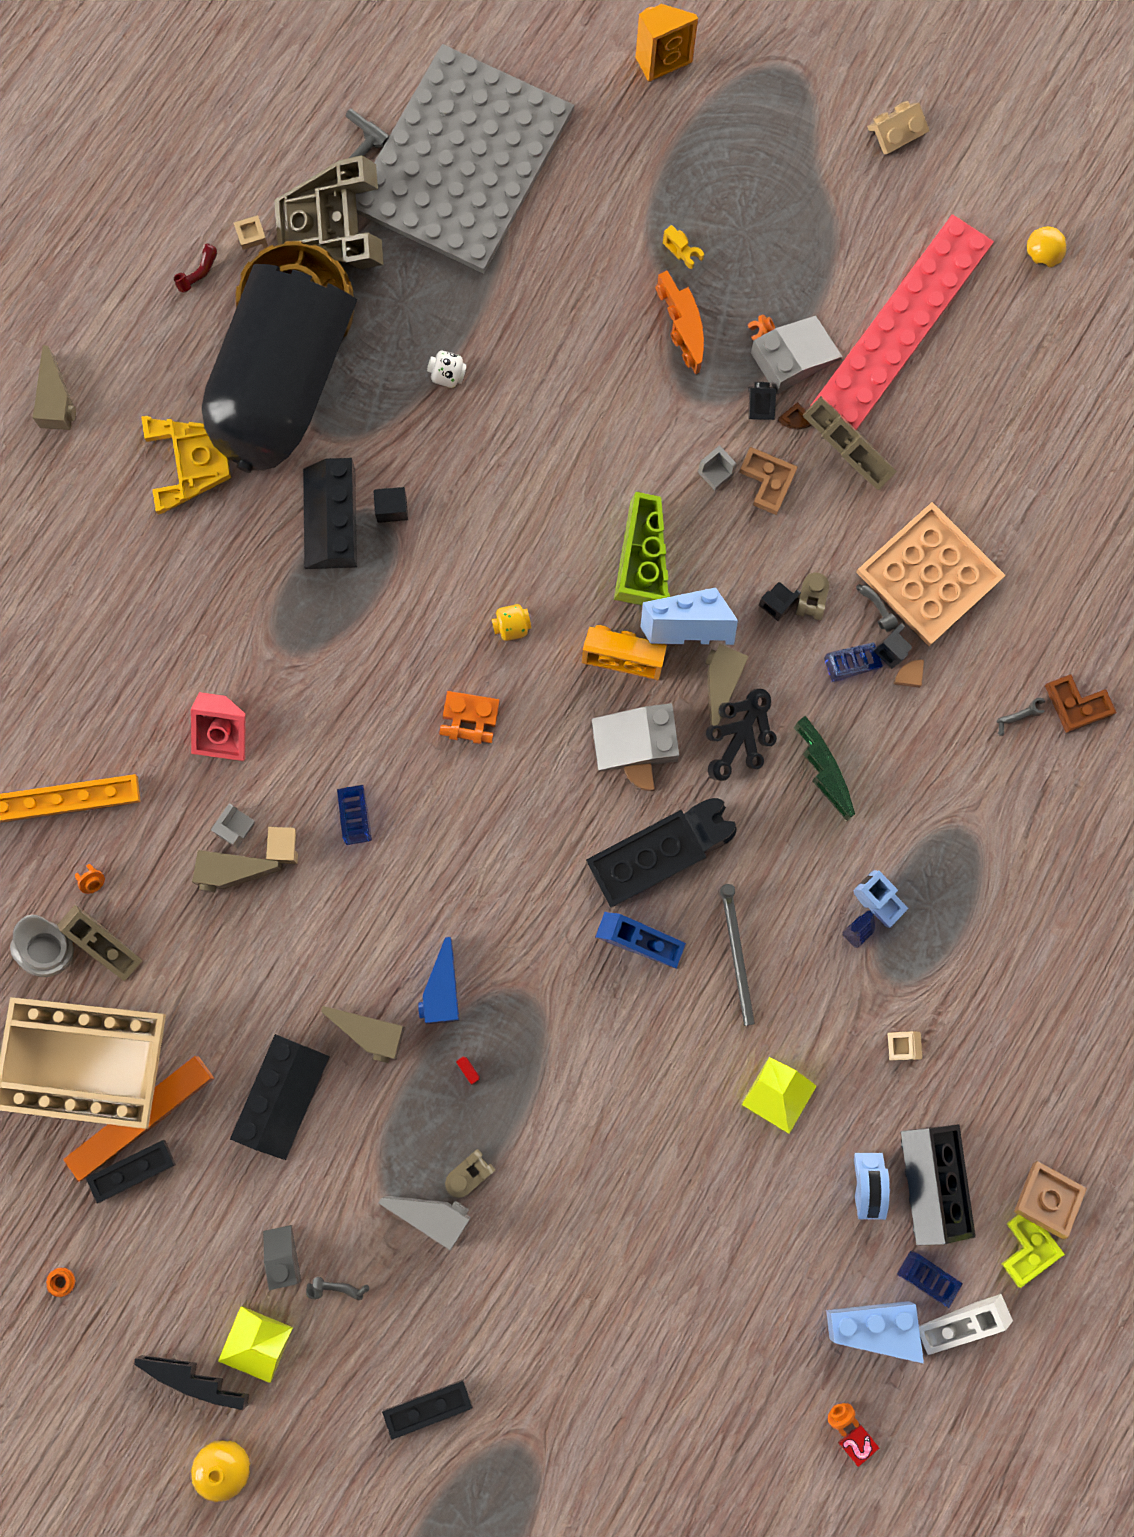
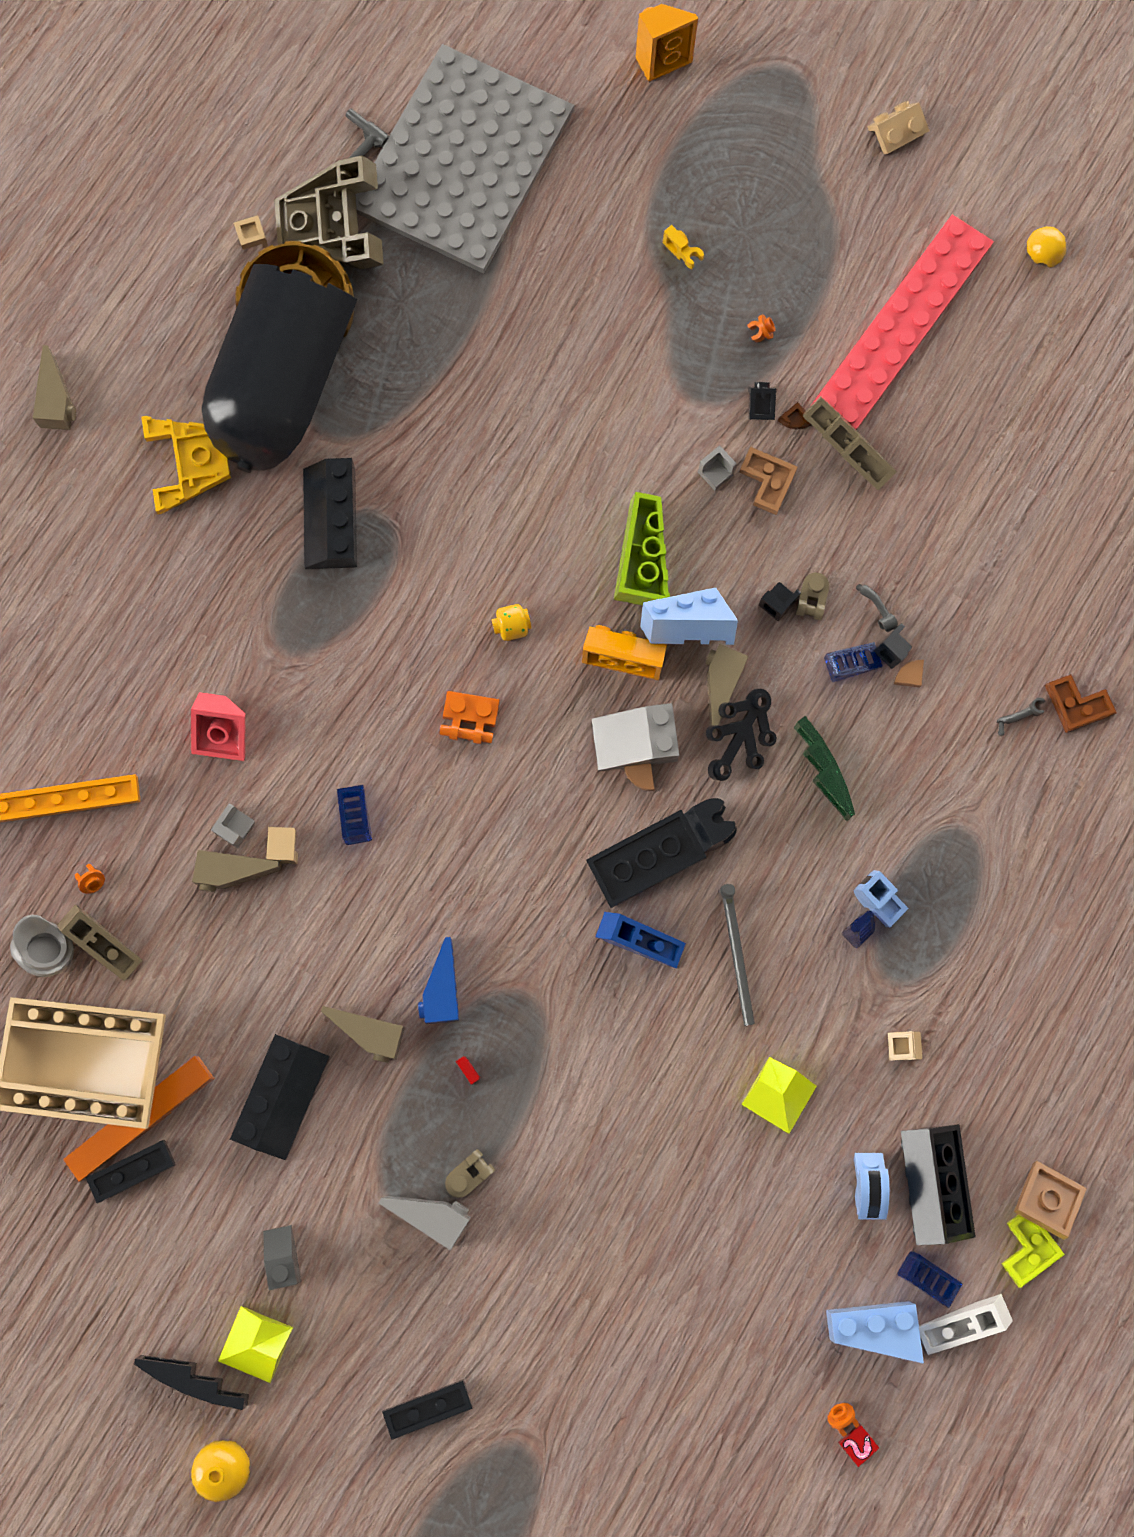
orange plate [46,1267,75,1297] -> none
dark red piece [174,243,217,293] -> none
dark grey piece [306,1277,369,1300] -> none
black panel [373,487,408,523] -> none
white head [427,350,466,388] -> none
orange slope [656,270,704,374] -> none
light grey slope [751,316,842,394] -> none
light nougat plate [856,502,1006,646] -> none

